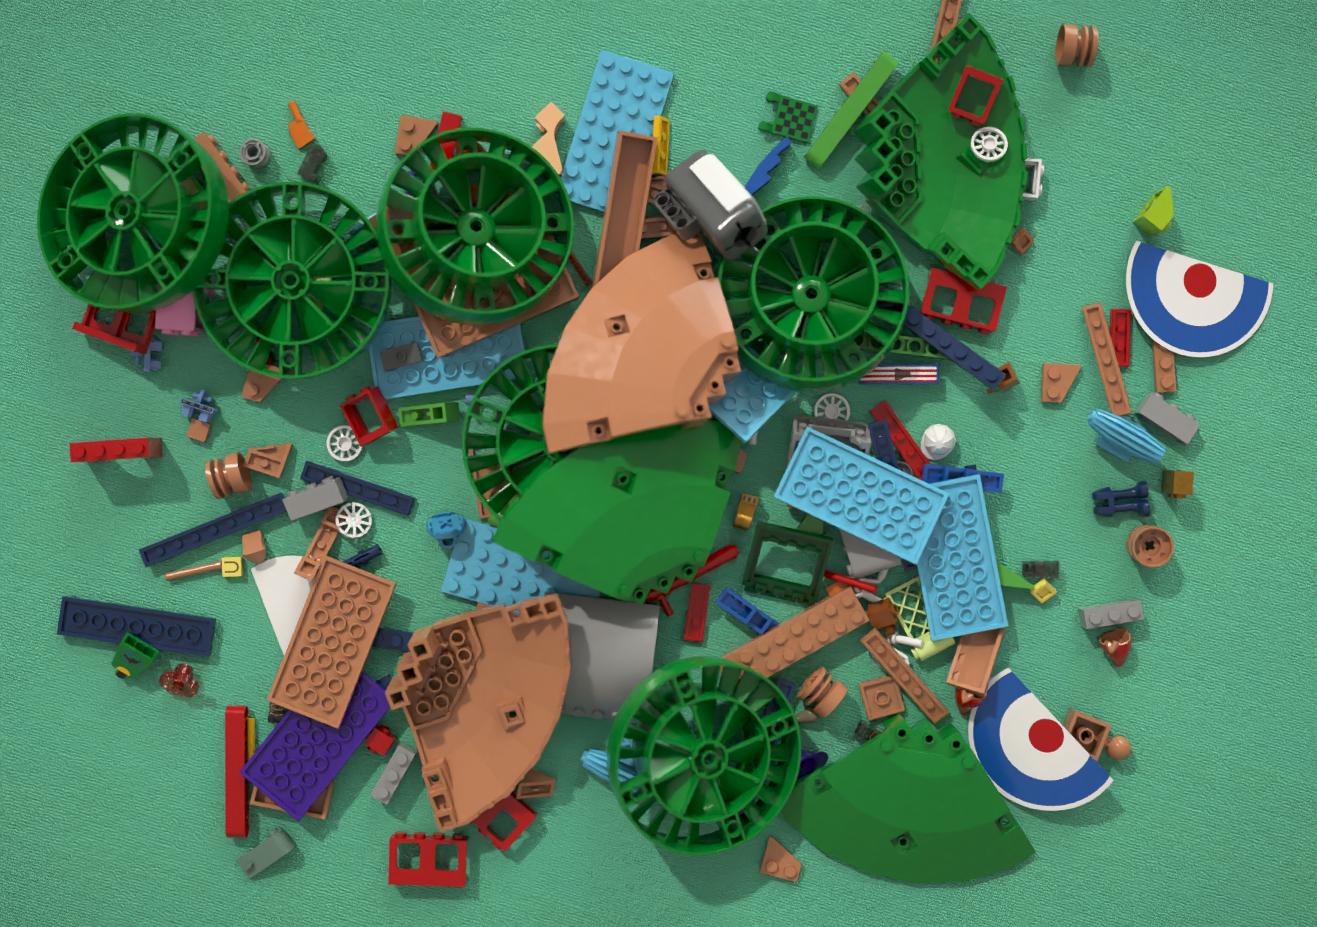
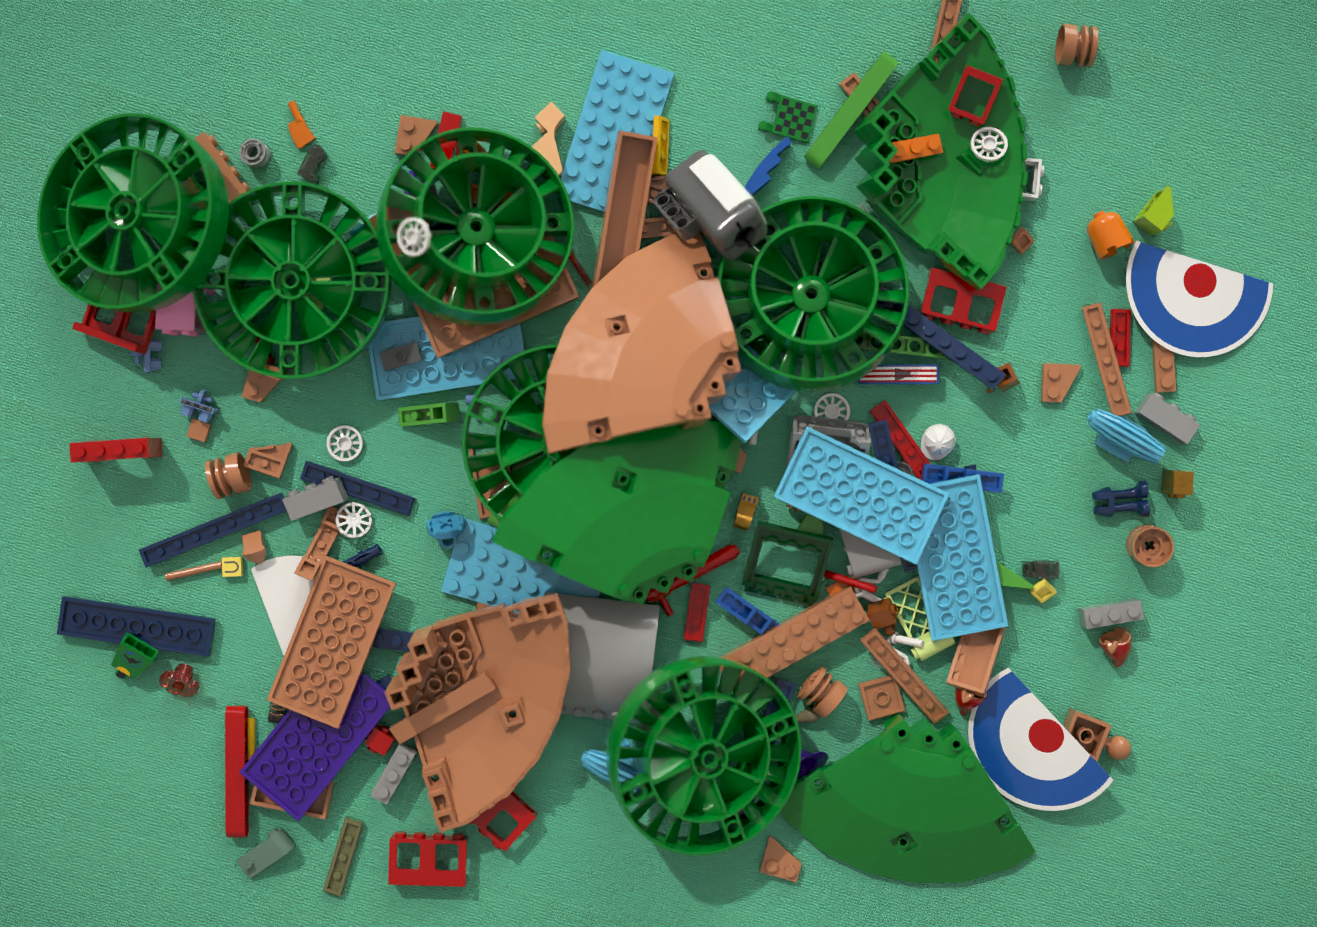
red window [340,386,399,447] -> none
nougat slope [515,769,555,799] -> none
clear smoke leg [853,719,881,743] -> none
none -> olive tile [323,817,364,896]
none -> nougat tile [389,671,496,744]
none -> white wheel [397,218,431,256]
none -> orange plate [889,134,943,164]
none -> orange cylinder [1087,211,1135,260]

